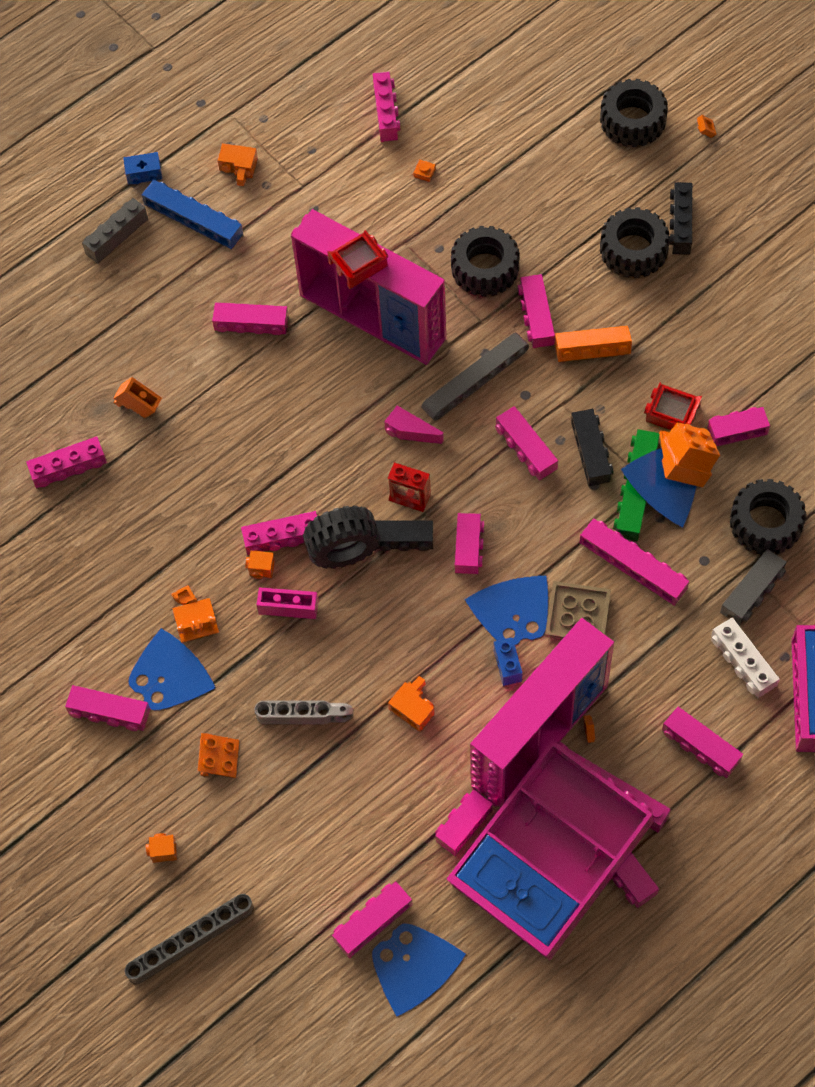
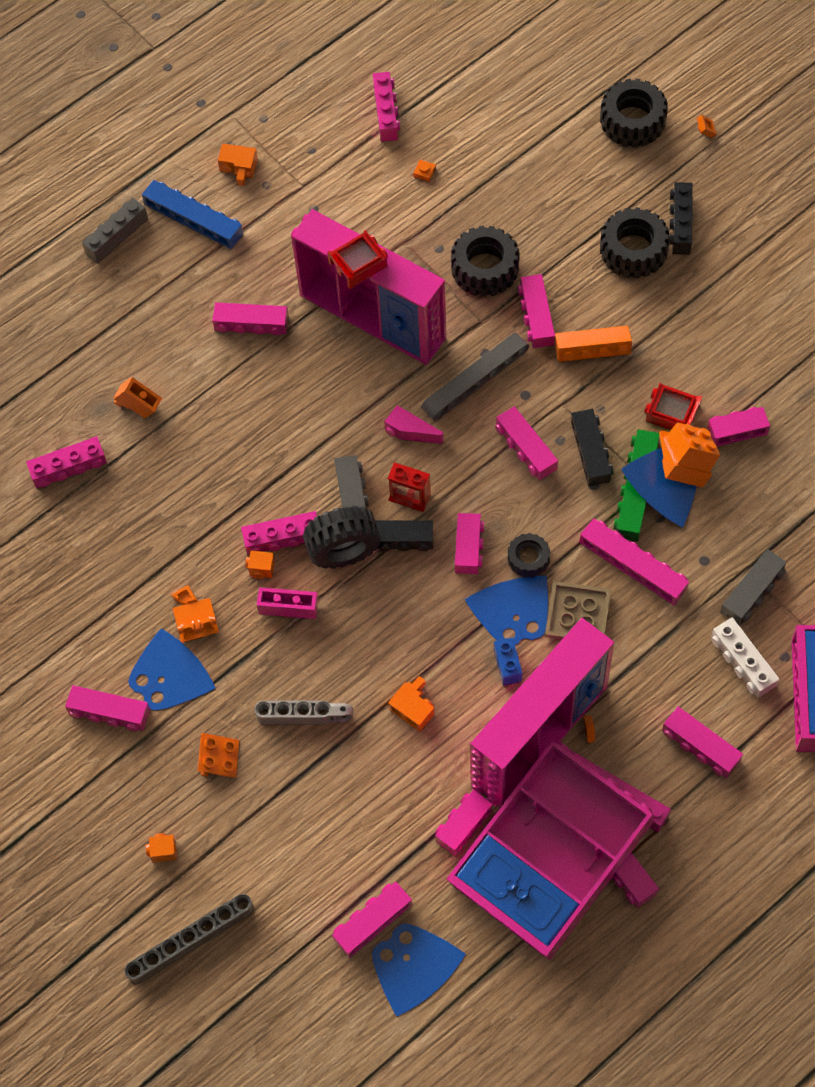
blue brick [123,152,163,185] -> none
black tyre [730,479,806,555] -> none
none -> dark grey brick [334,455,369,508]
none -> black tyre [508,533,550,578]

